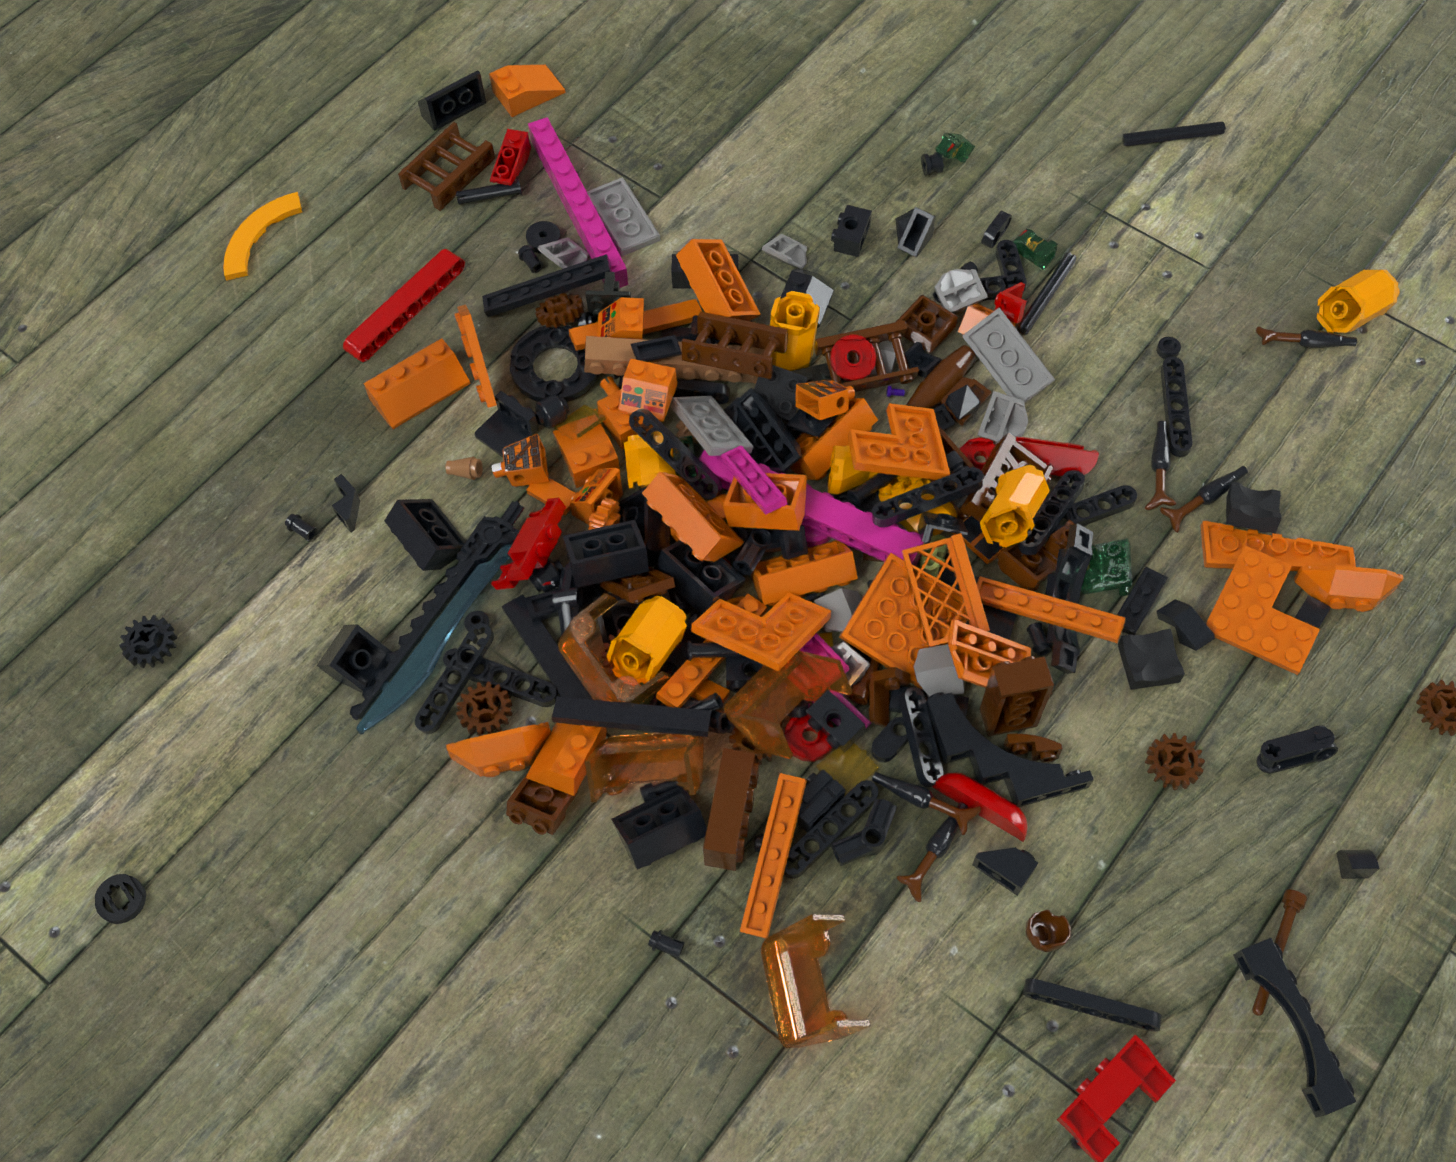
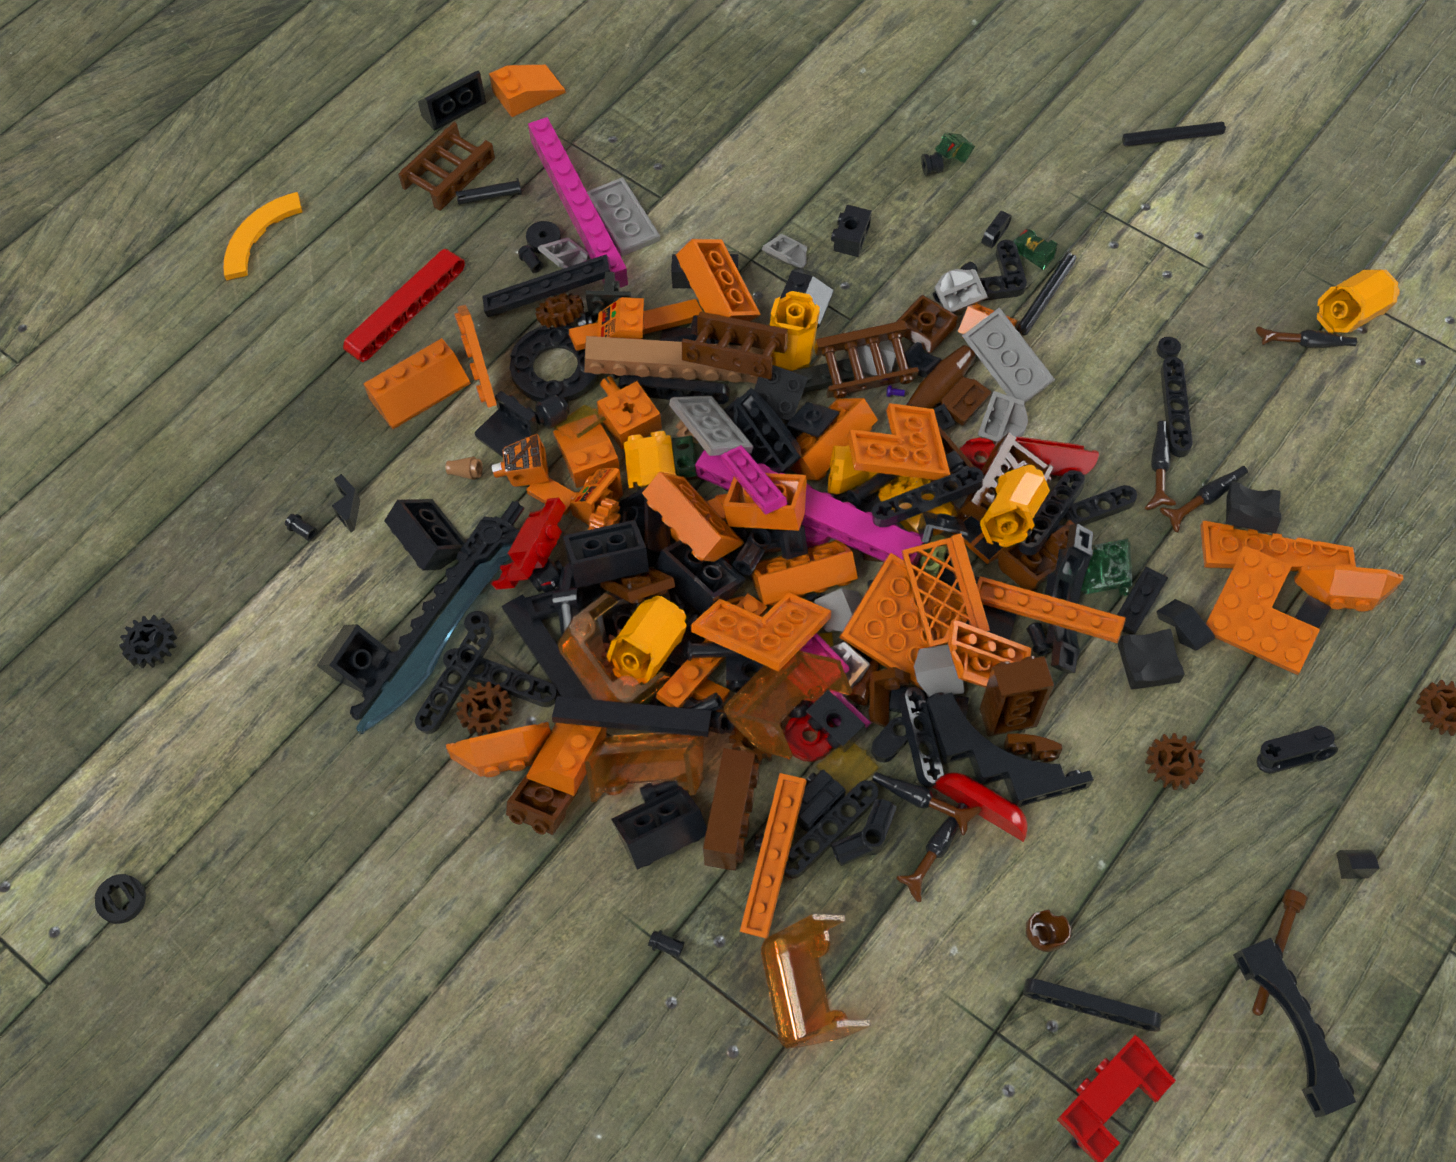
red slope [490,129,531,186] -> none
orange slope [618,359,678,422] -> none
black beam [629,408,722,499] -> none
black tile [631,335,682,362] -> none
orange torso [796,380,855,420] -> none
red tile [830,334,877,381] -> none
black slope [895,207,936,257] -> none
black slope [945,385,980,421] -> none
black slope [972,847,1038,896] -> none
red bracket [994,282,1027,324] -> none

